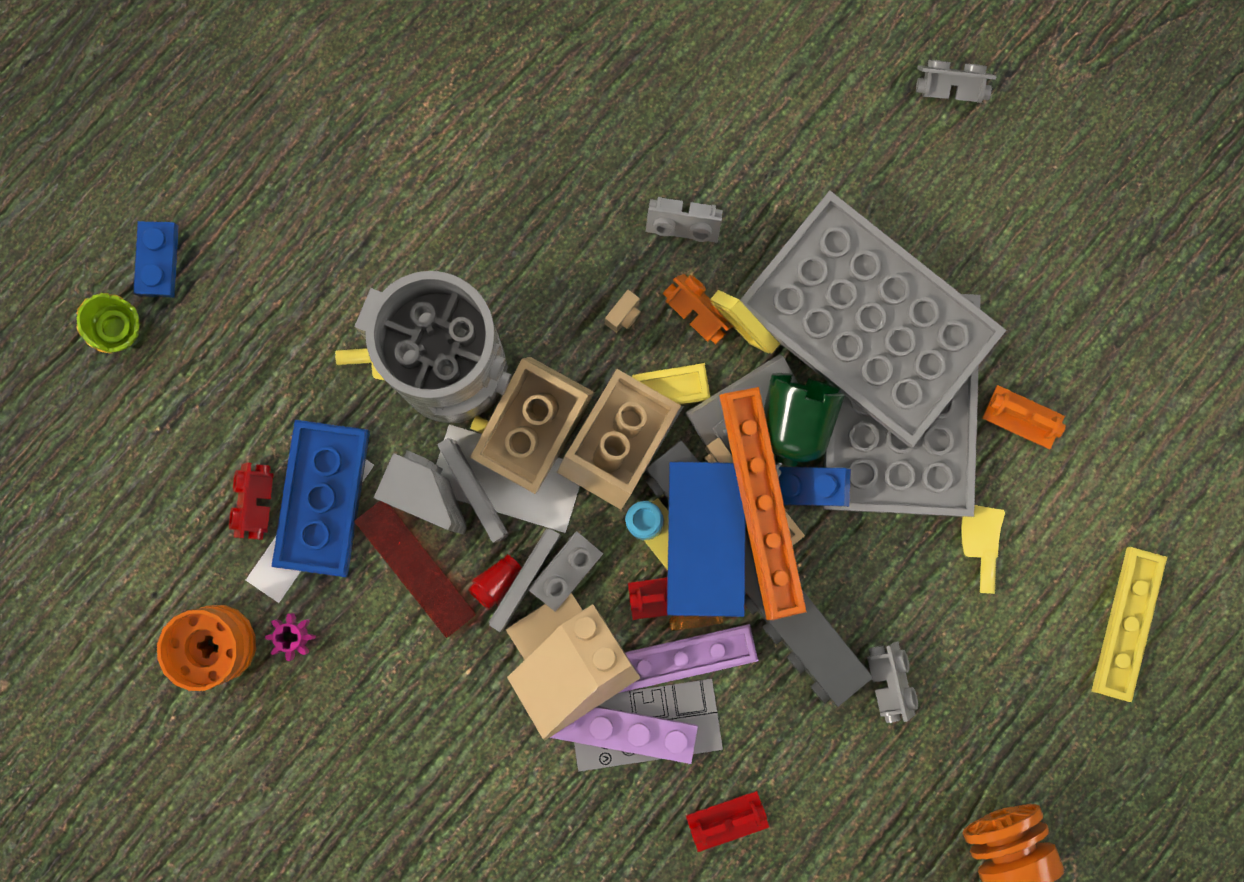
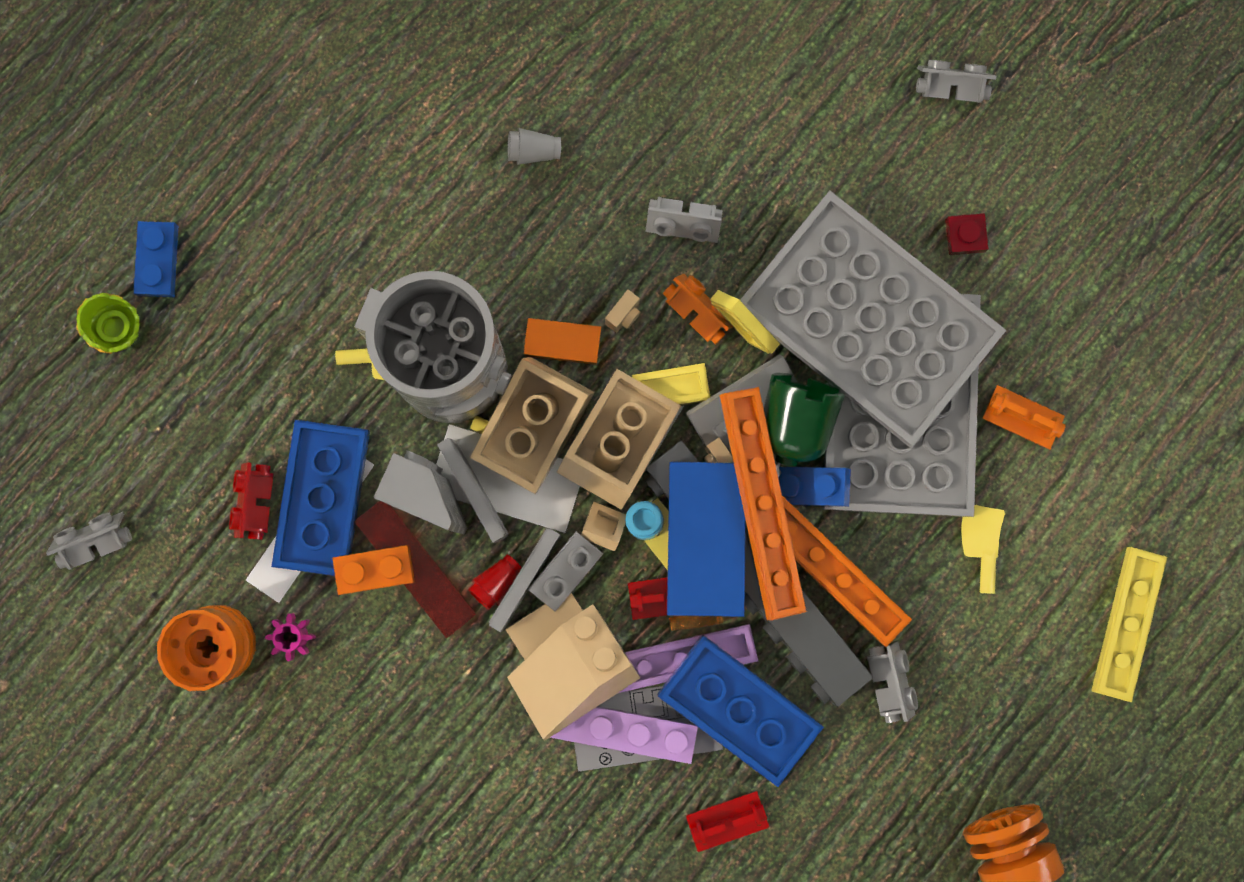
none -> light grey hinge [46,512,132,570]
none -> orange plate [332,545,415,595]
none -> light grey cone [508,128,561,165]
none -> orange tile [523,318,601,365]
none -> tan plate [581,502,626,551]
none -> blue tile [657,635,824,787]
none -> orange tile [782,496,912,647]
none -> dark red plate [945,213,989,255]

